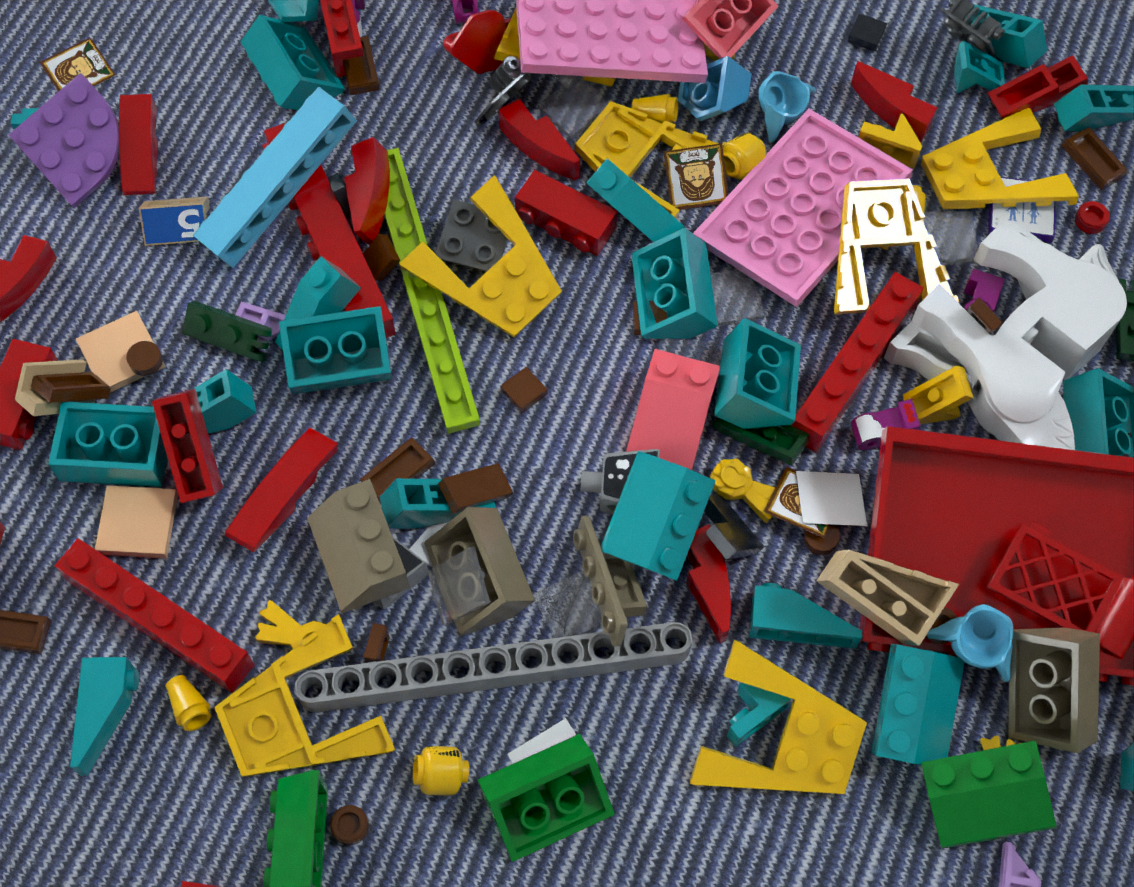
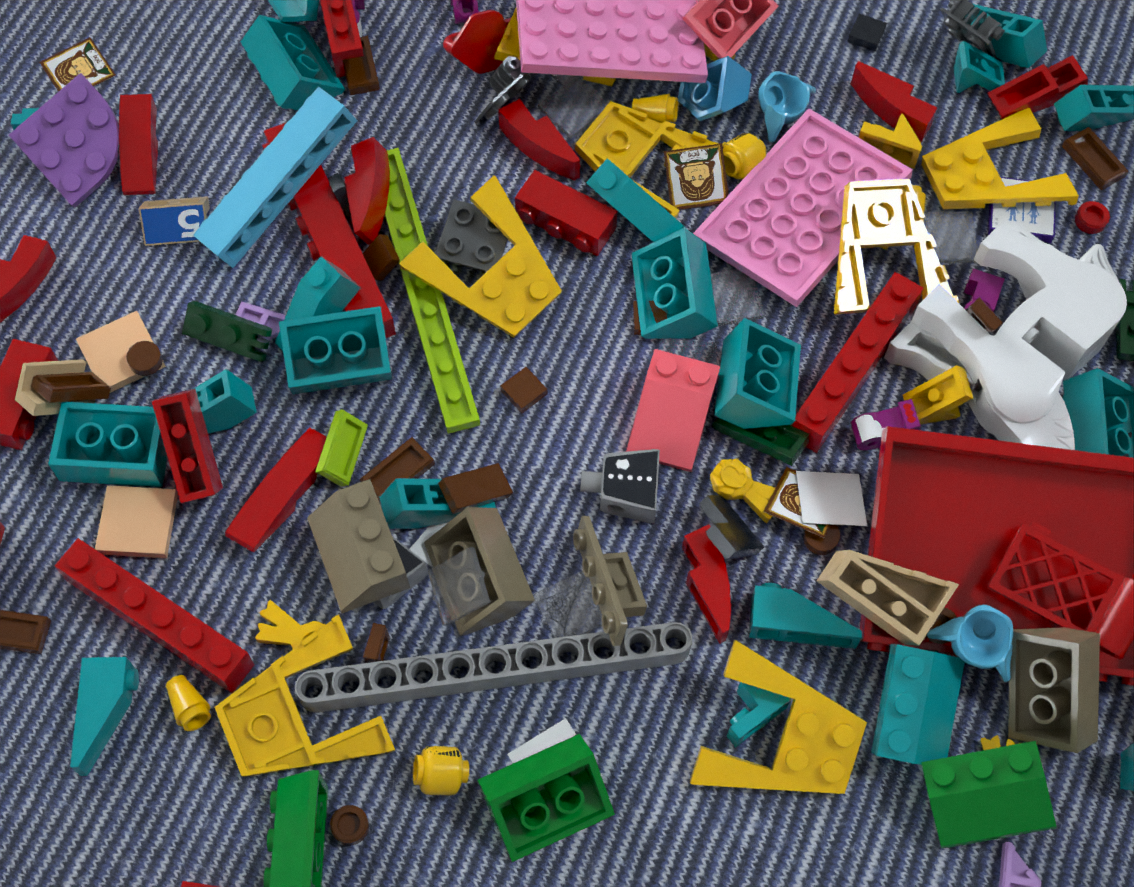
teal slope [601,451,715,581] -> none
none -> lime tile [315,409,368,487]

